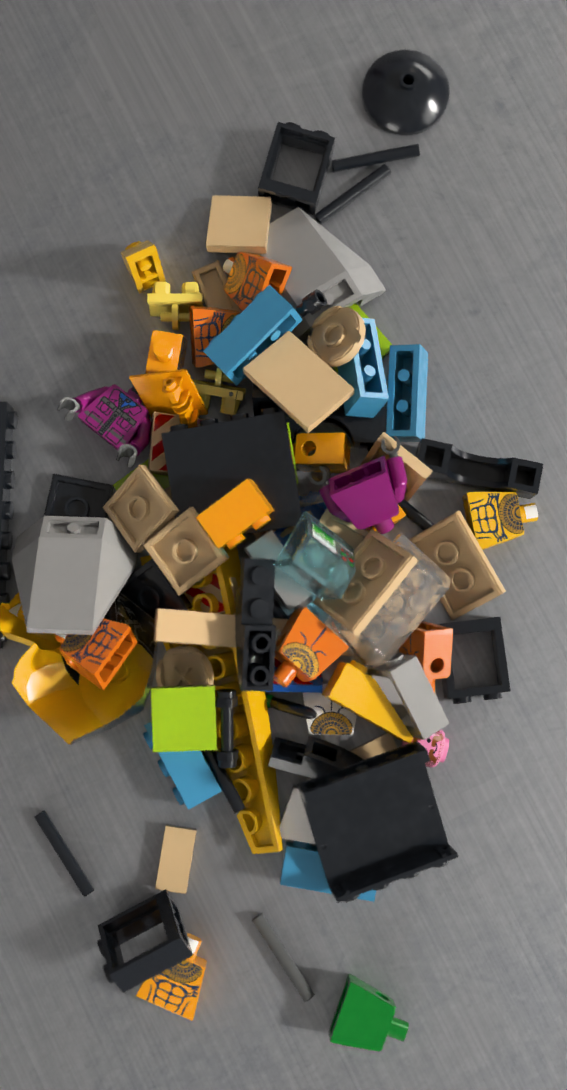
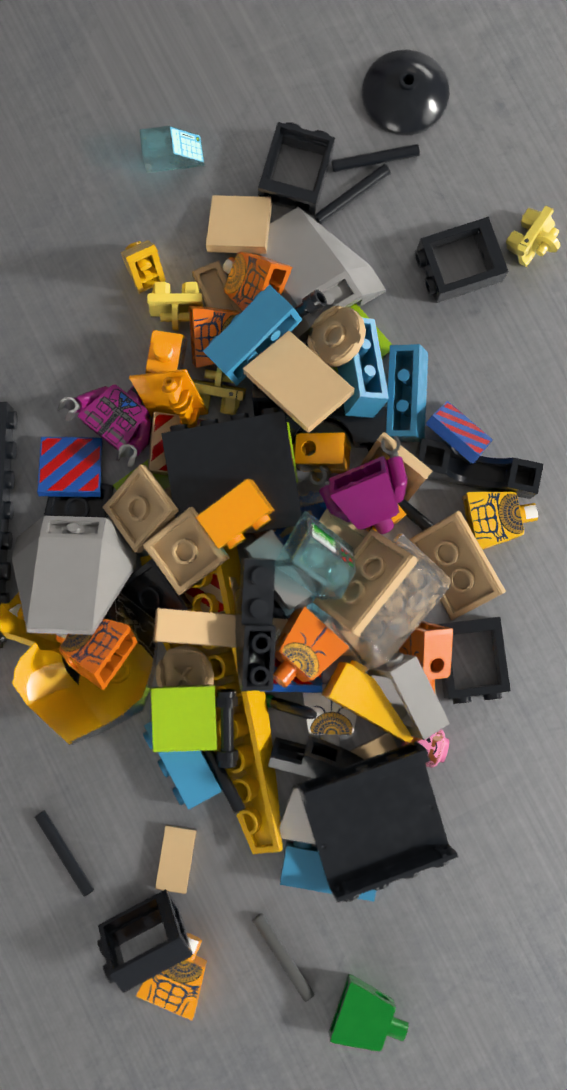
none -> tile [37,437,103,497]
none -> clear light blue slope [139,126,205,173]
none -> black window [415,216,509,303]
none -> blue tile [426,401,493,463]
none -> light yellow hips [506,206,560,267]

